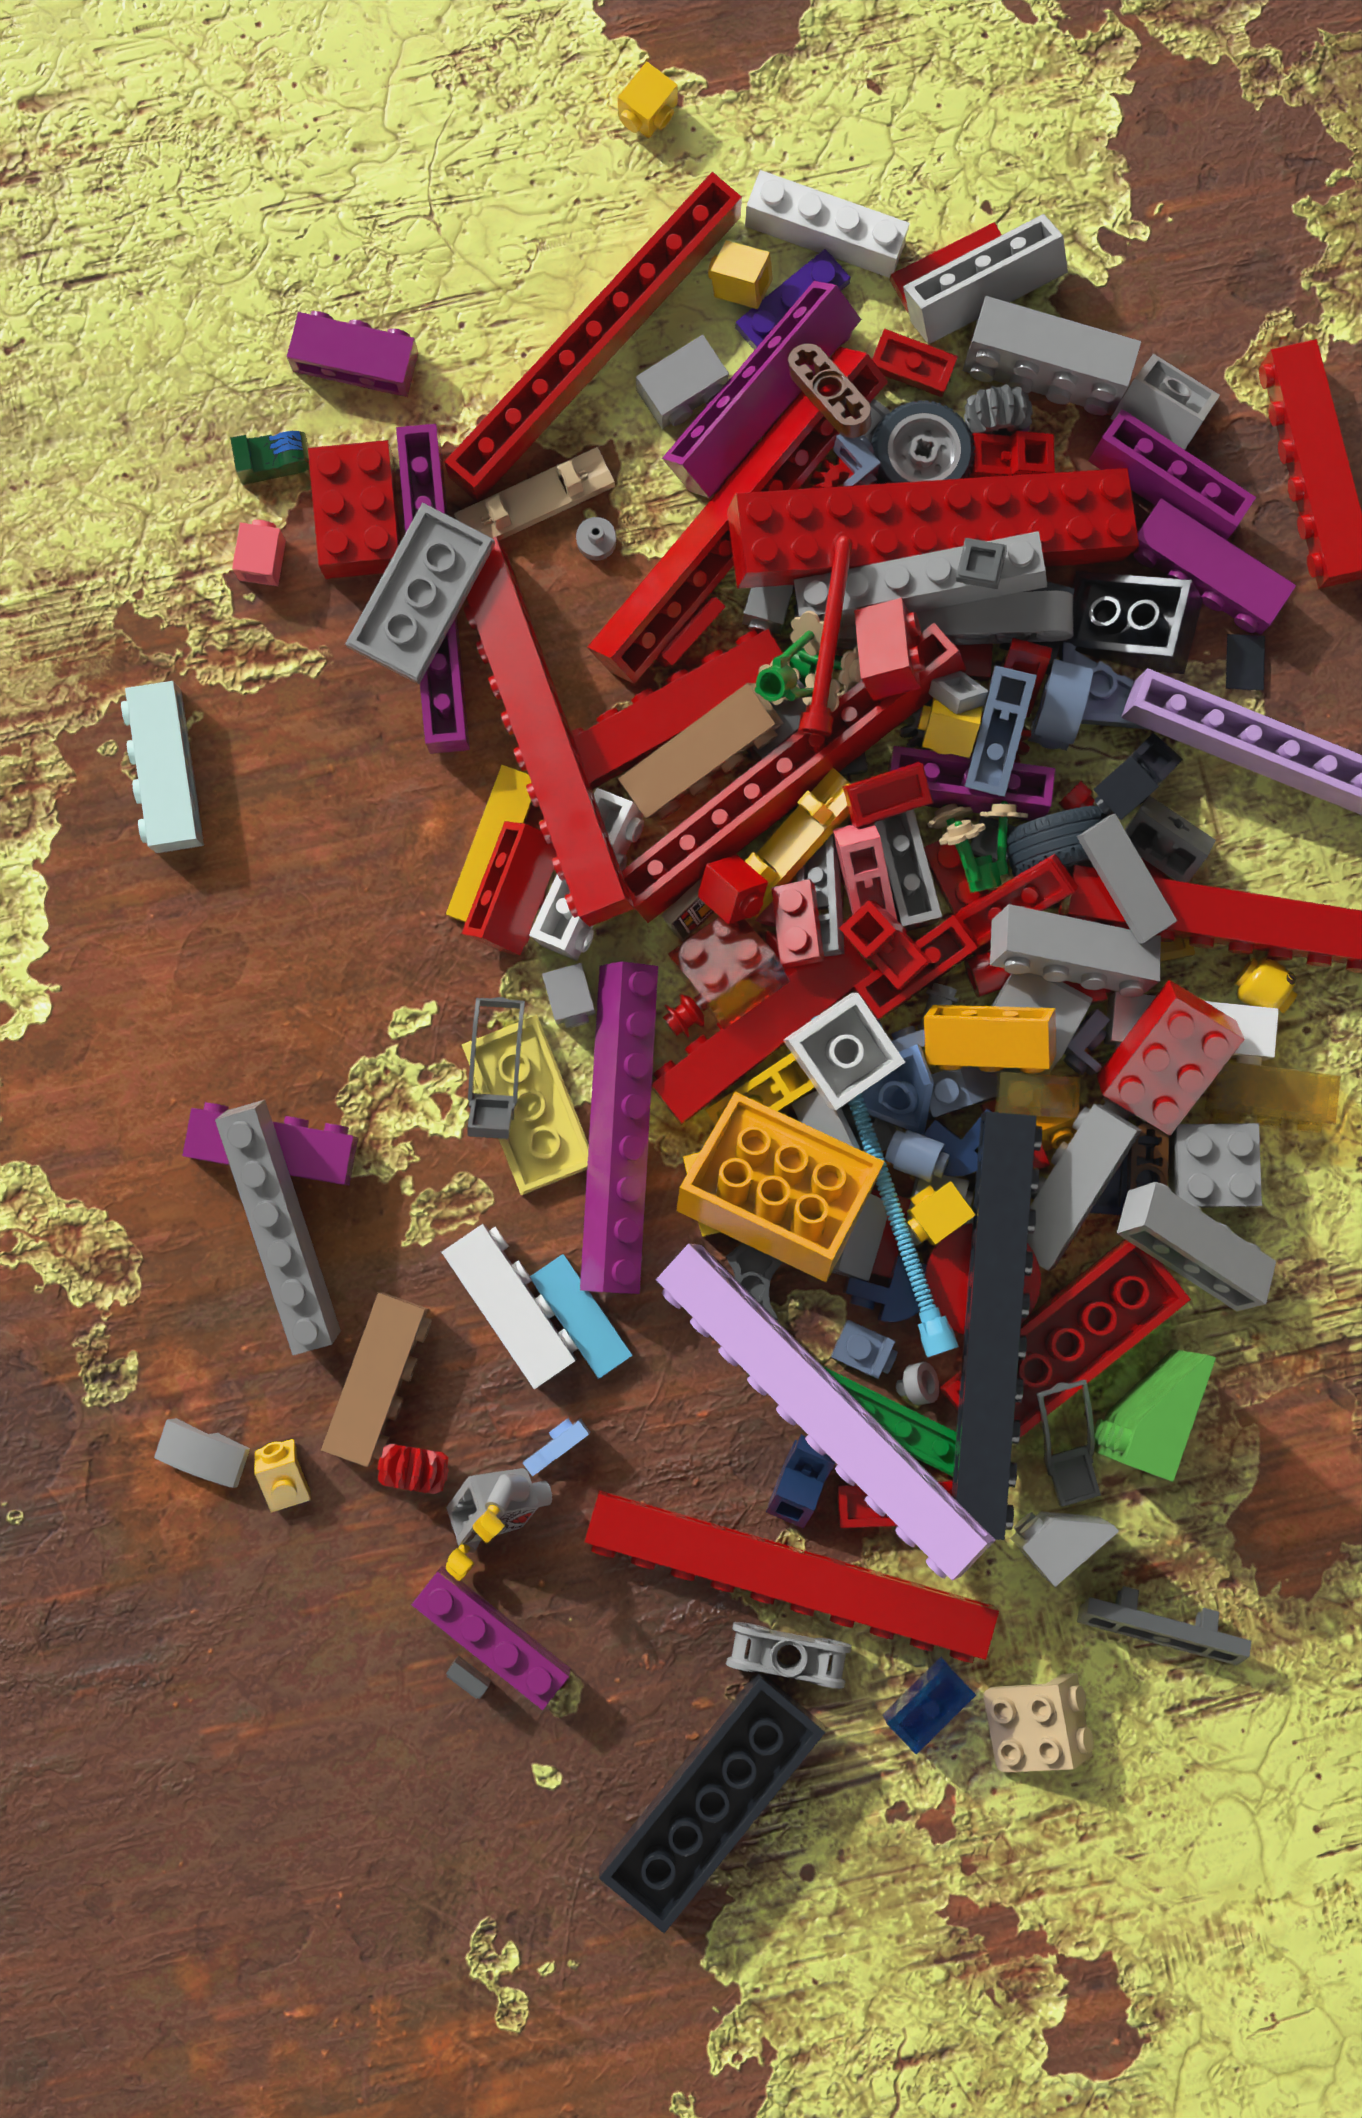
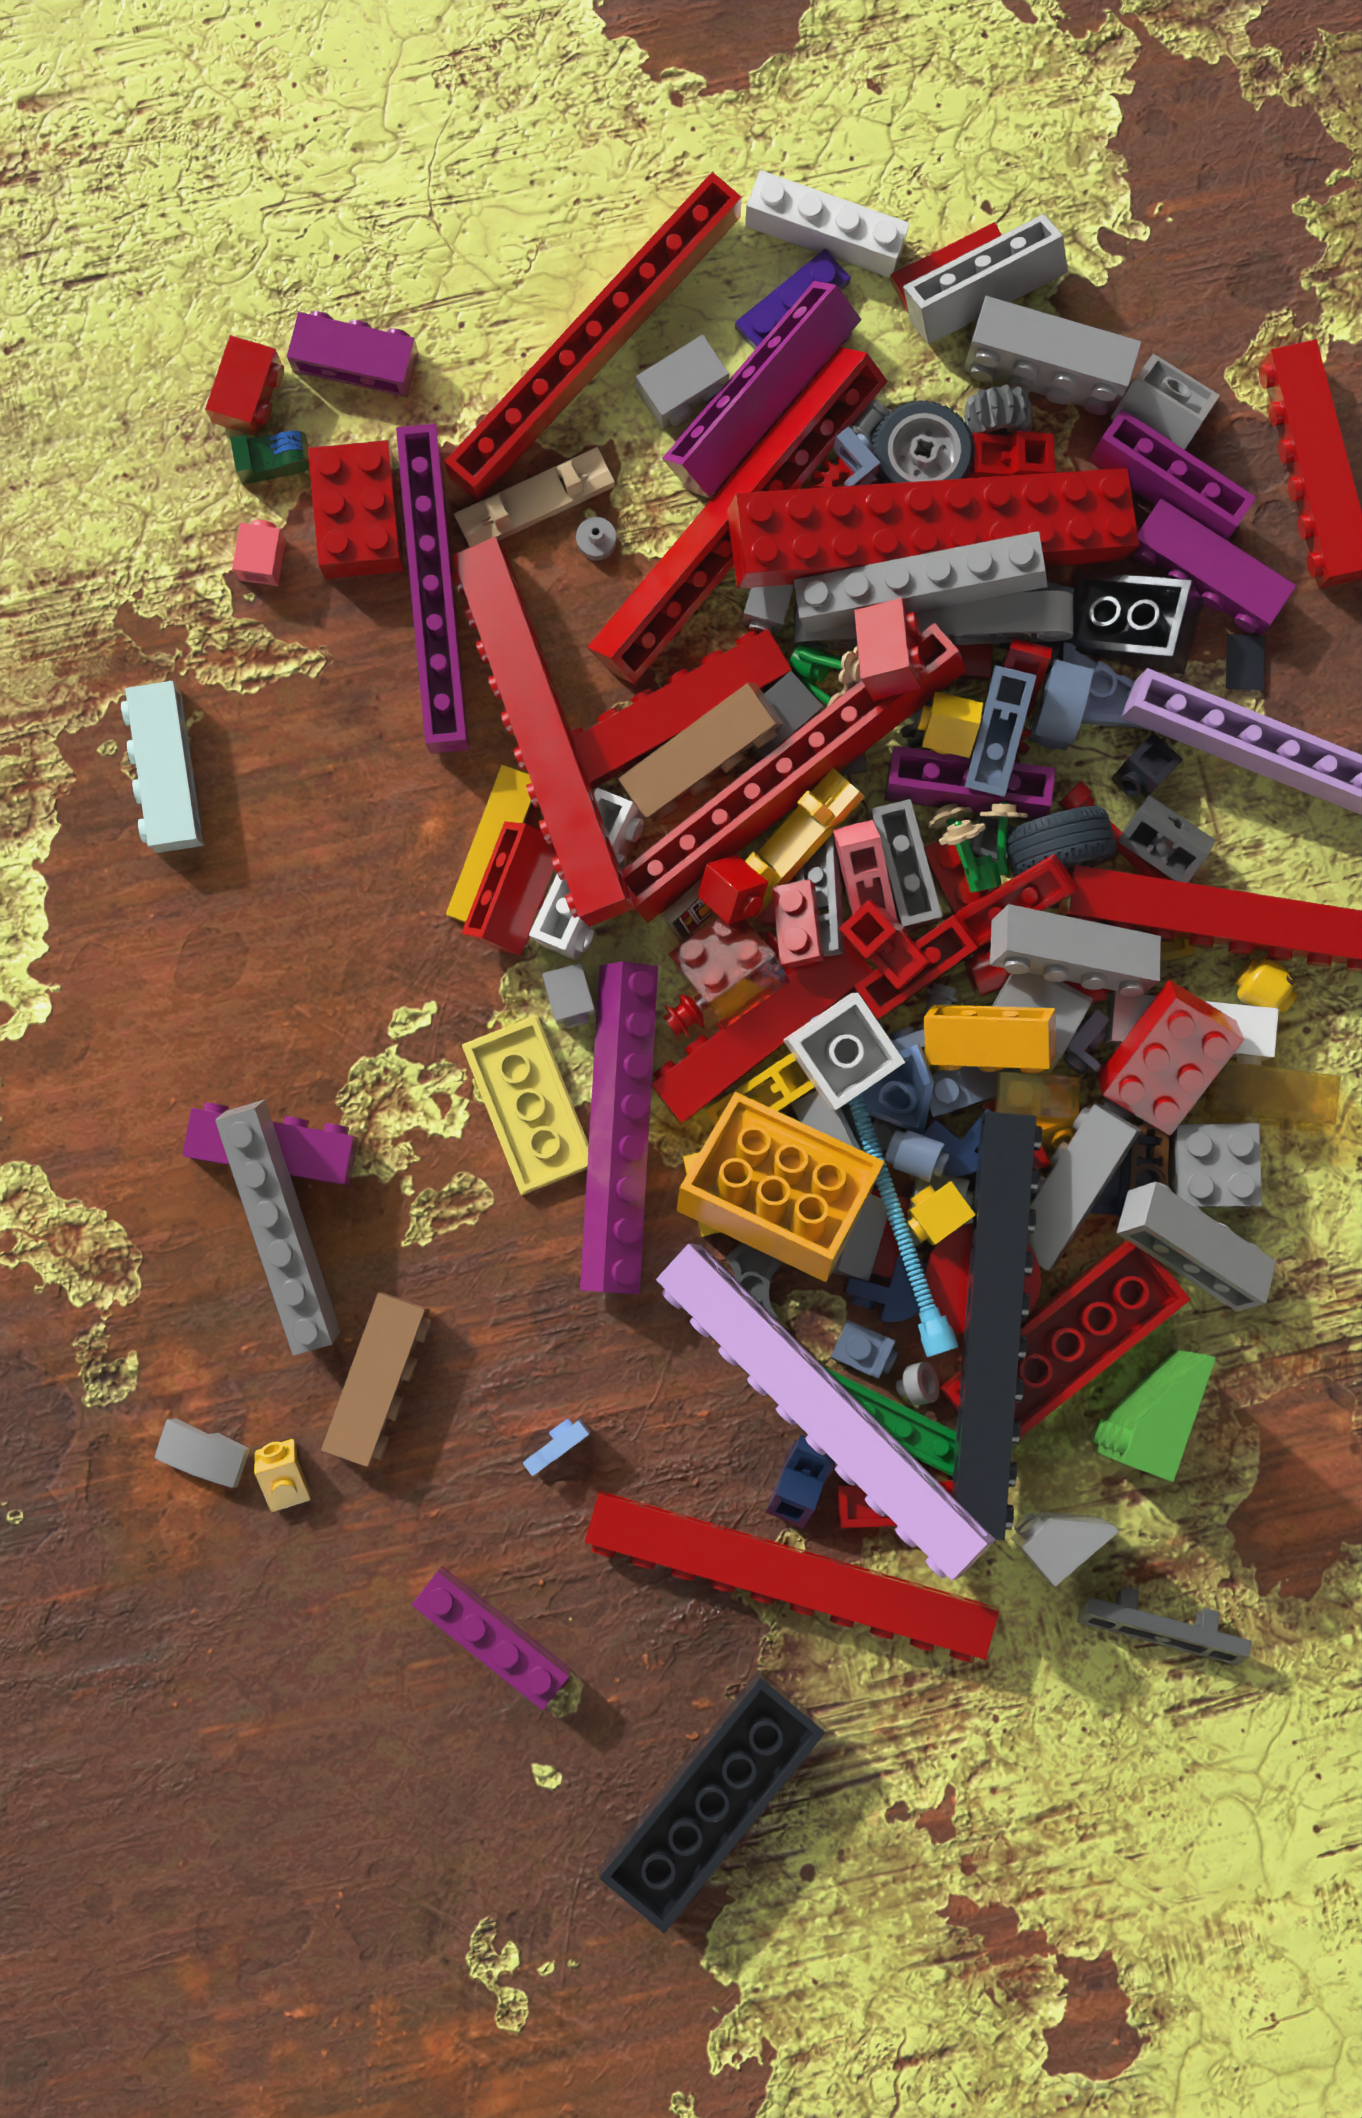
light grey tile [345,502,495,684] -> none
red gear [377,1444,449,1494] -> none
white brick [442,1224,578,1389] -> none
light grey torso [446,1468,552,1581] -> none
dark grey tile [446,1655,491,1699] -> none
dark grey piece [467,997,525,1139] -> none
medium azure tile [530,1254,632,1379] -> none
yellow brick [617,61,678,139] -> none
red tile [655,597,726,668] -> none
yellow brick [708,240,773,309] -> none
light grey piece [726,1622,852,1689] -> none
plant [755,611,840,712] -> none
reddish brown beam [788,344,872,438] -> none
red piece [799,536,853,736] -> none
red tile [843,762,933,828] -> none
red plate [872,328,958,397] -> none
clear blue brick [882,1656,976,1755] -> none
light grey tile [928,671,989,714] -> none
dark grey tile [956,538,1007,589] -> none
tan bracket [984,1673,1094,1772] -> none
dark grey piece [1036,1380,1101,1507] -> none
light grey tile [1077,814,1177,943] -> none
black brick [1093,751,1164,820] -> none
none -> red brick [205,335,284,437]

